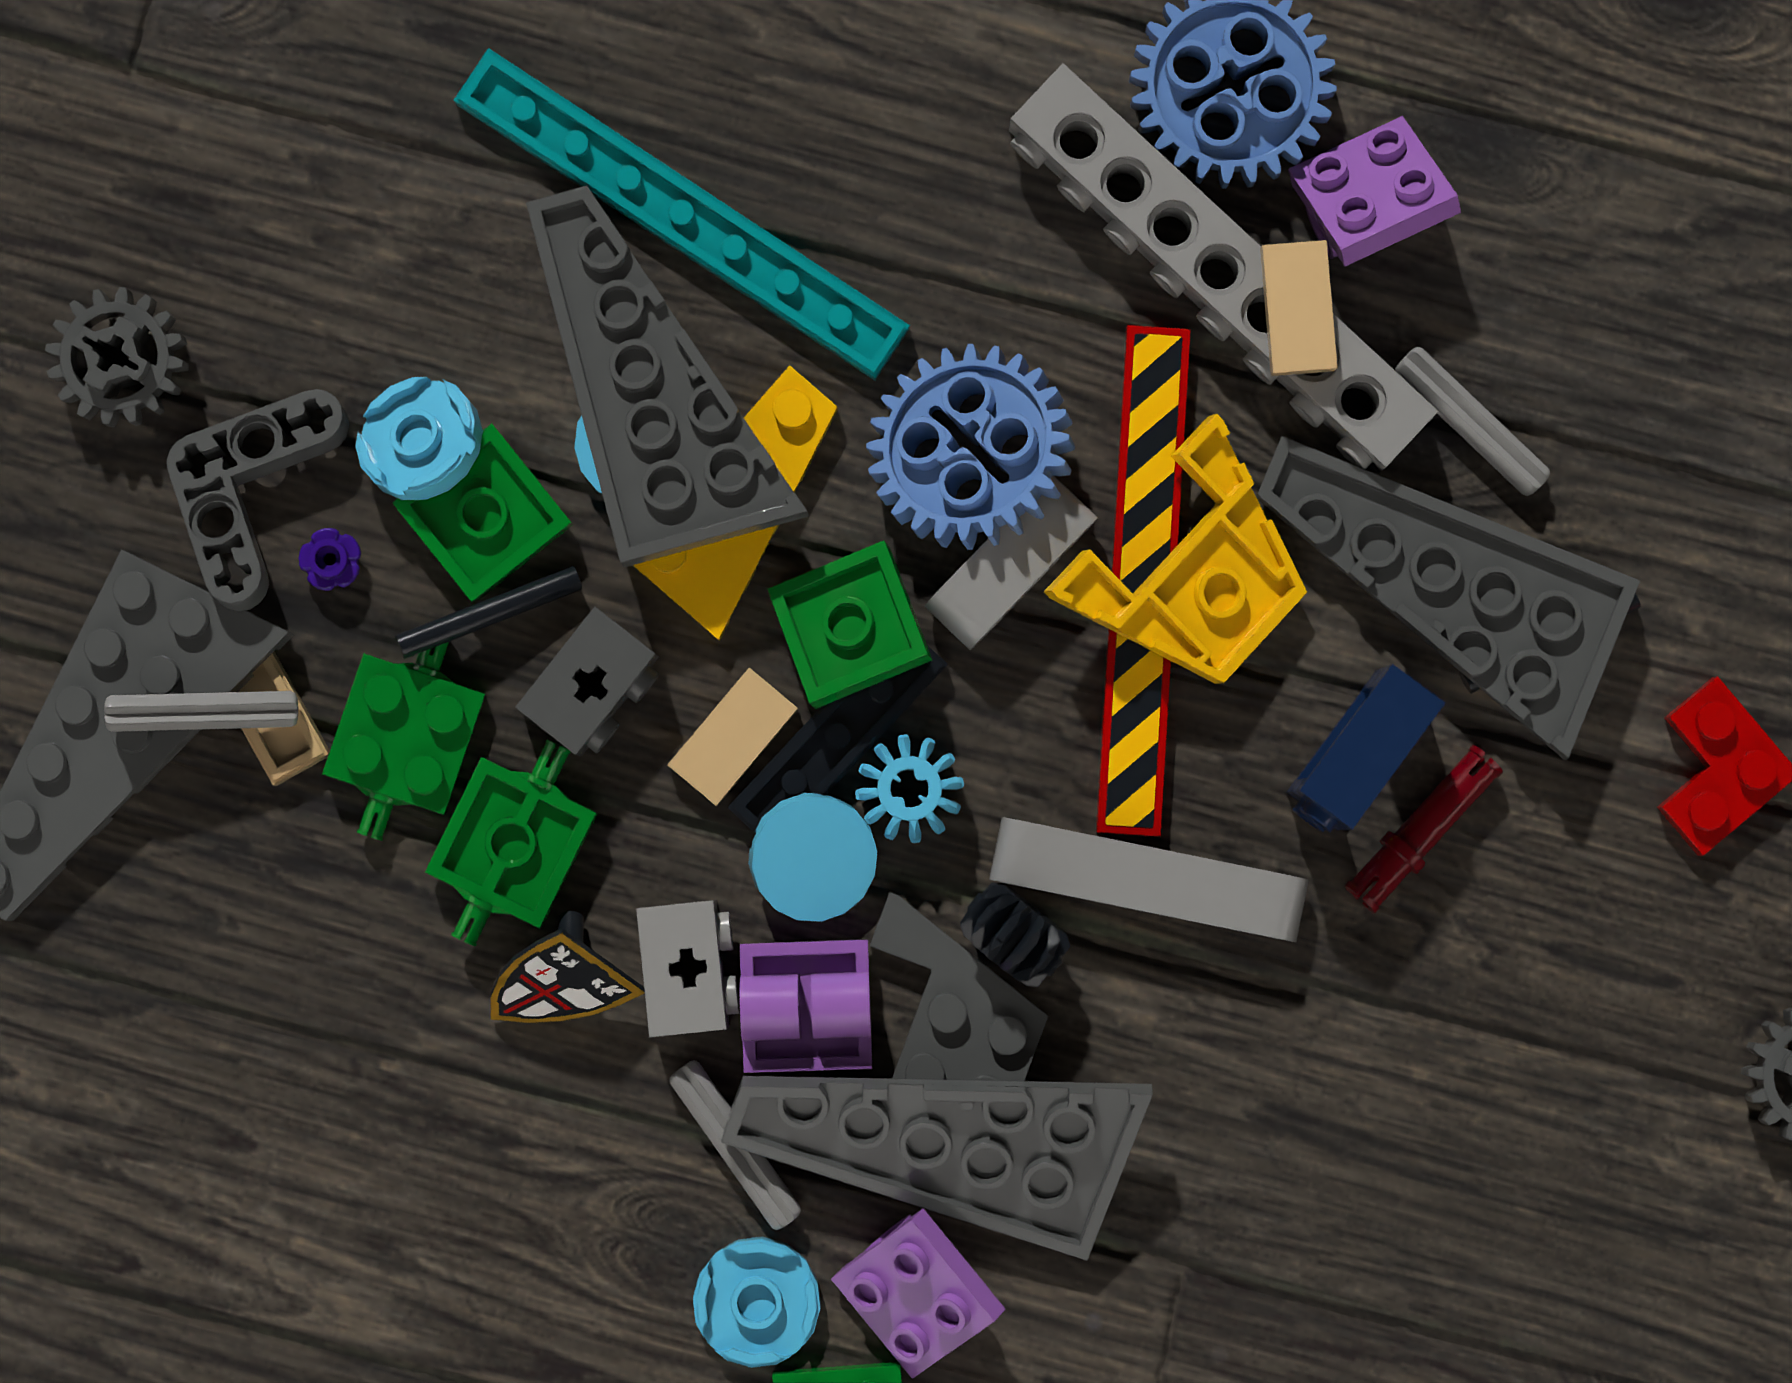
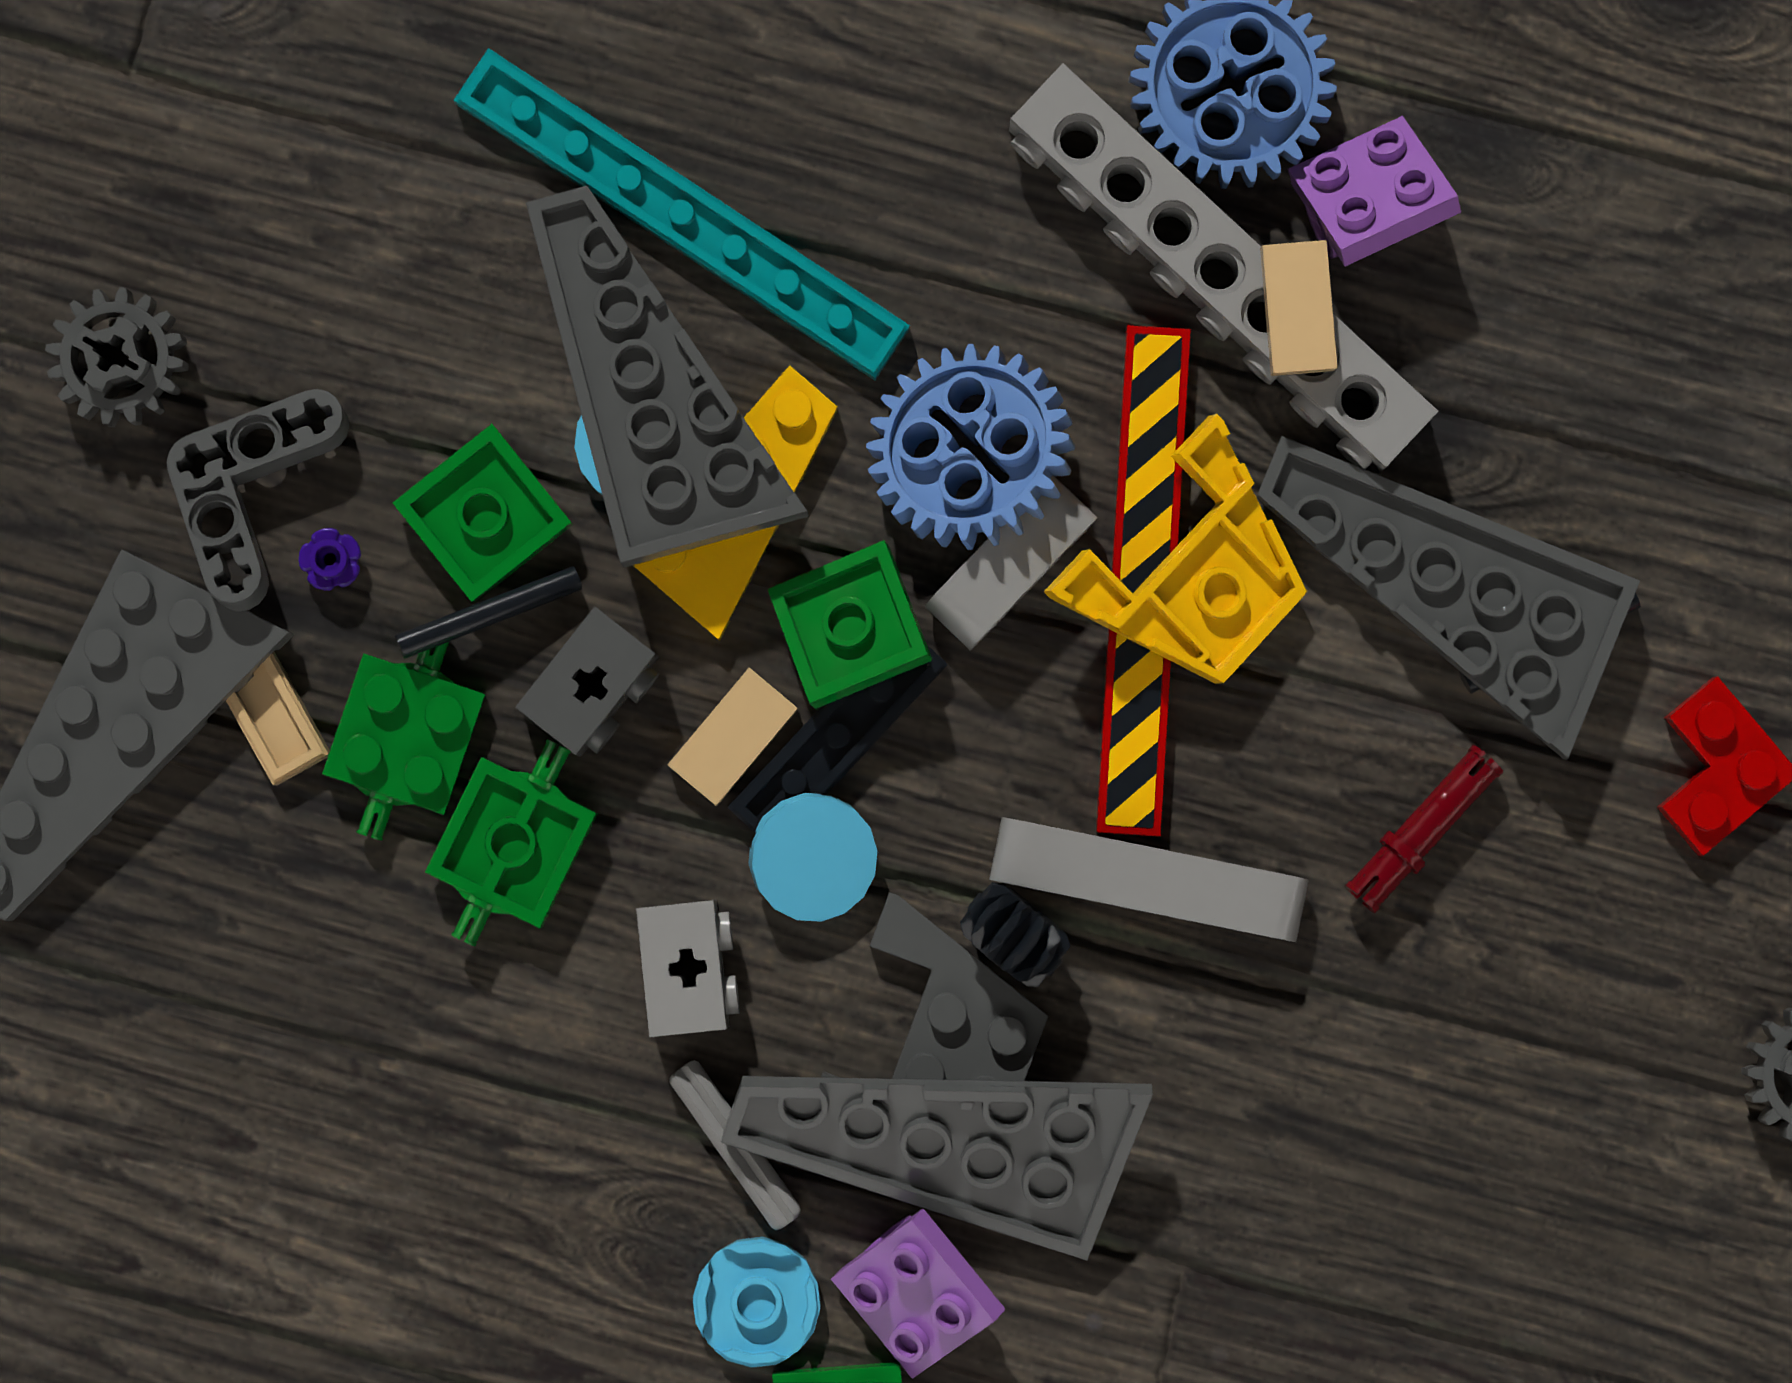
light grey axle [104,691,298,732] -> none
medium azure tile [355,377,483,500] -> none
shield [491,911,645,1023] -> none
medium lavender plate [740,939,872,1073] -> none
medium azure gear [855,734,964,843] -> none
dark blue window [1286,664,1446,833] -> none
light grey axle [1395,347,1551,496] -> none

